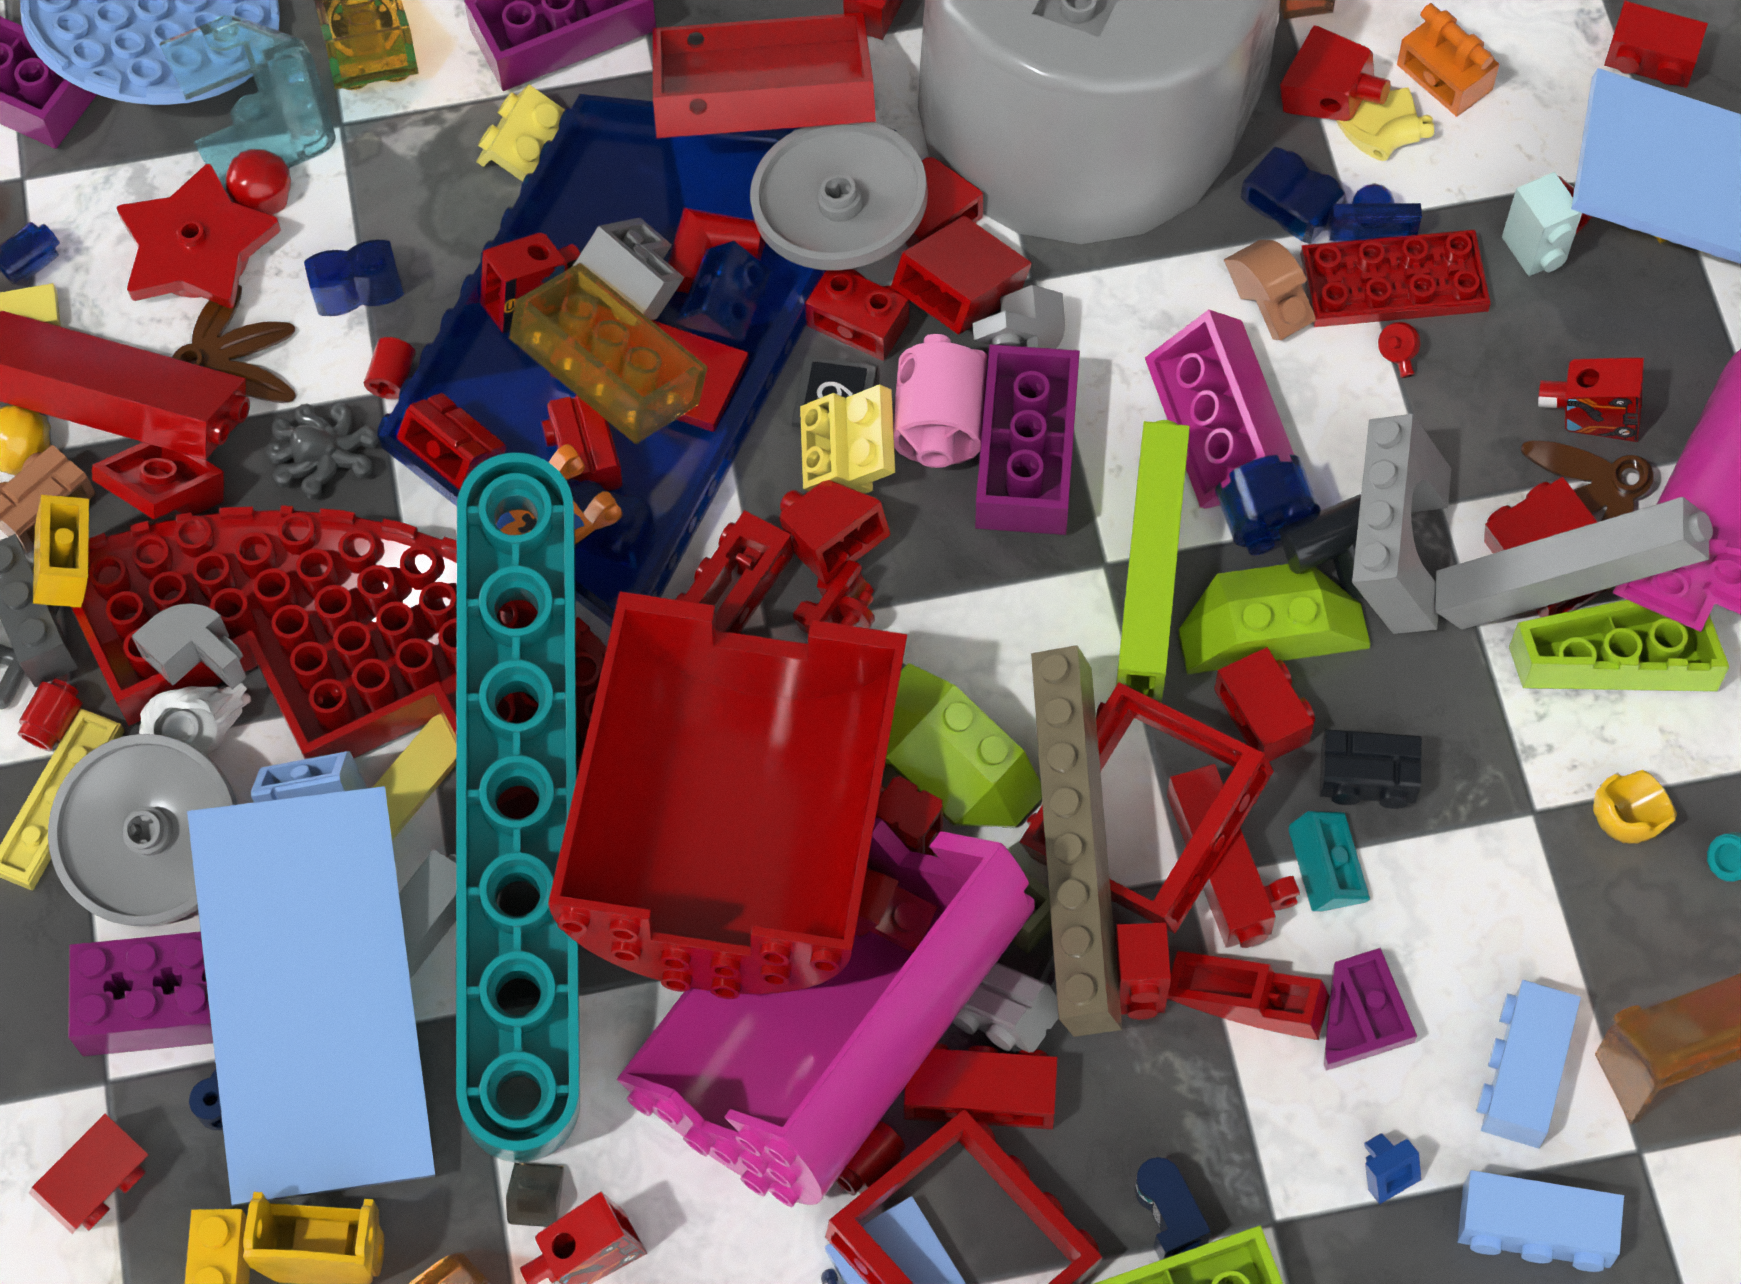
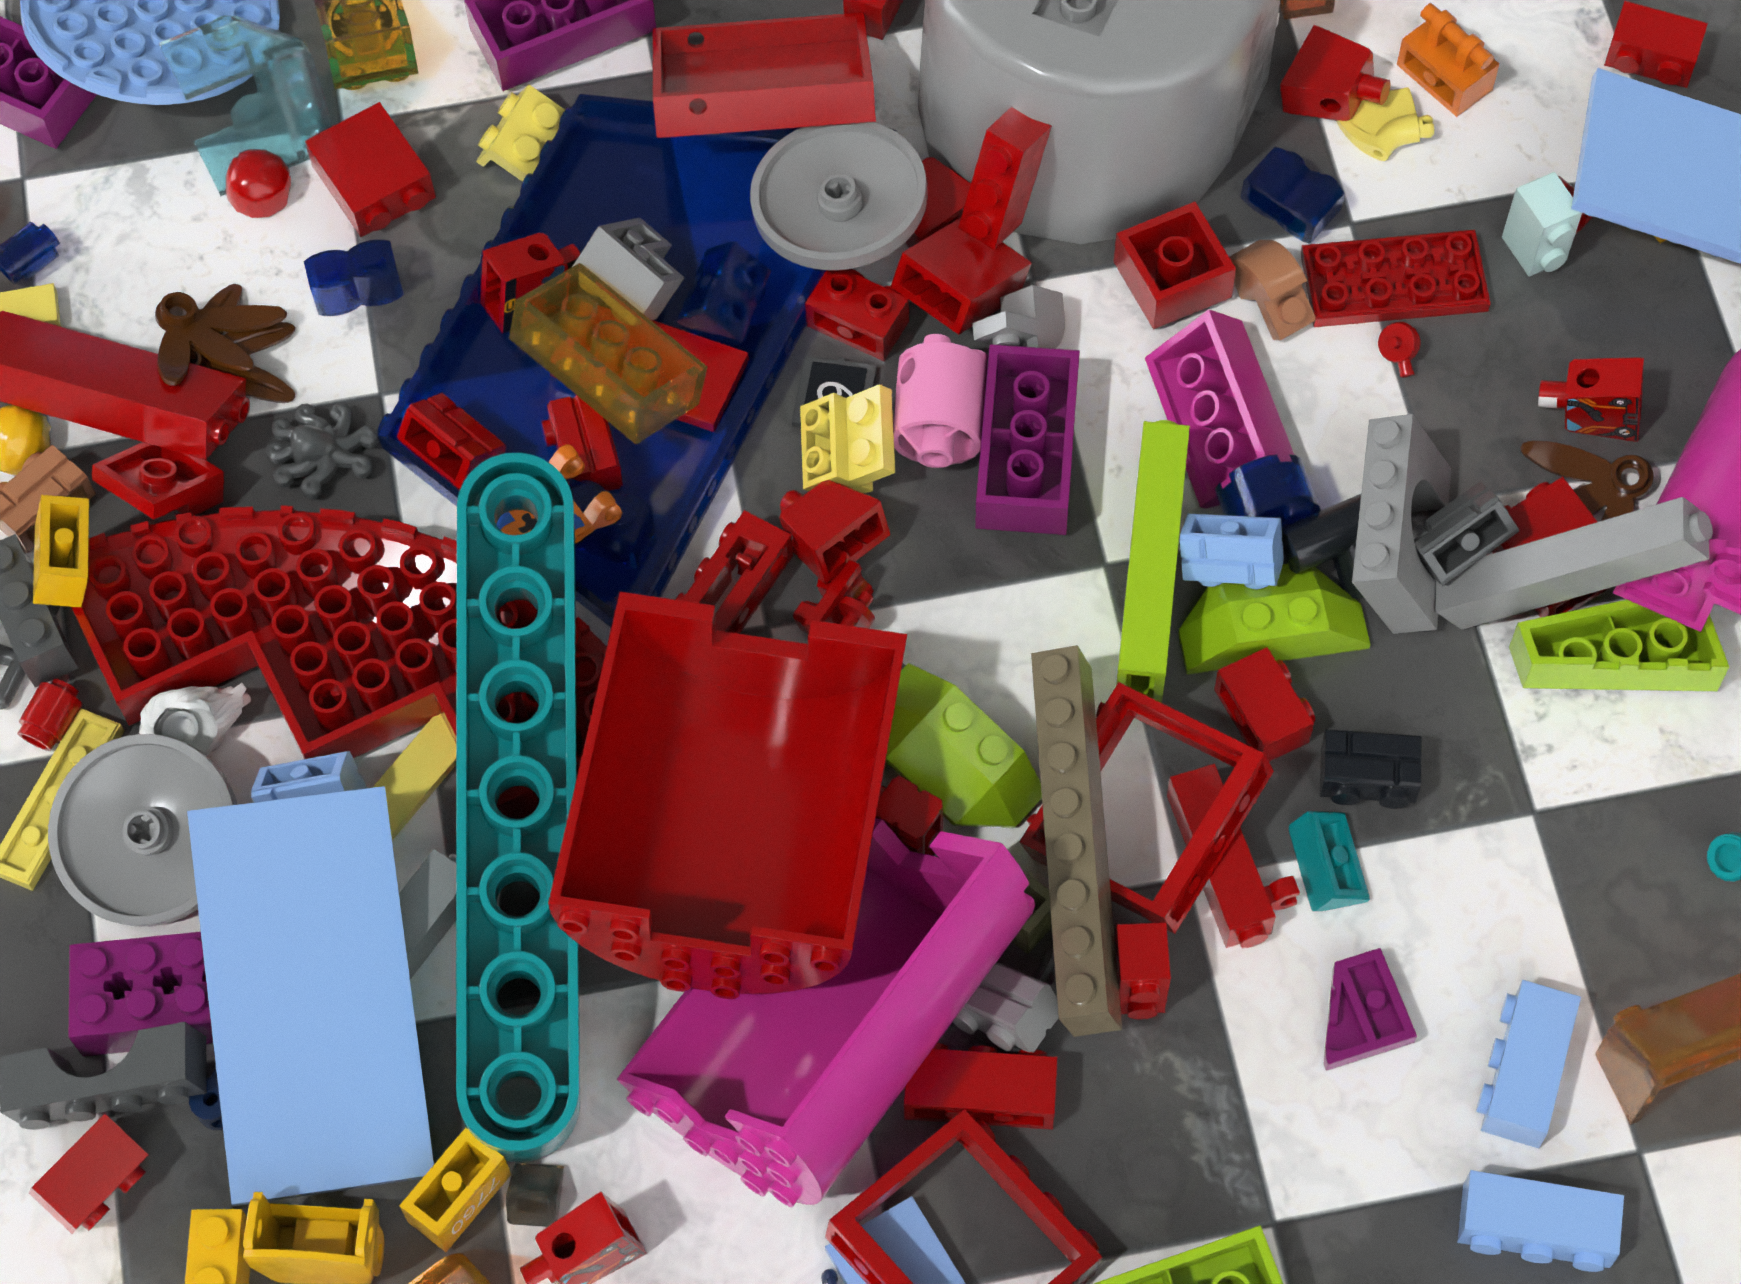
red plate [116,164,281,309] -> none
light grey brick [132,604,246,690] -> none
red piece [363,337,416,399] -> none
red brick [668,208,765,297] -> none
red brick [836,1121,906,1195] -> none
red brick [855,869,937,953] -> none
dark blue leg [1135,1157,1211,1260] -> none
red slope [1167,951,1330,1040] -> none
clear blue tile [1328,183,1422,241] -> none
blue tile [1364,1133,1421,1204] -> none
yellow hair [1593,770,1677,844] -> none
none -> dark grey arch [0,1022,207,1130]
none -> reddish brown plant [155,292,287,385]
none -> red brick [304,102,436,237]
none -> yellow brick [399,1127,511,1252]
none -> red brick [958,107,1052,250]
none -> red brick [1114,201,1236,330]
none -> light blue brick [1179,513,1284,589]
none -> dark grey brick [1412,482,1519,586]

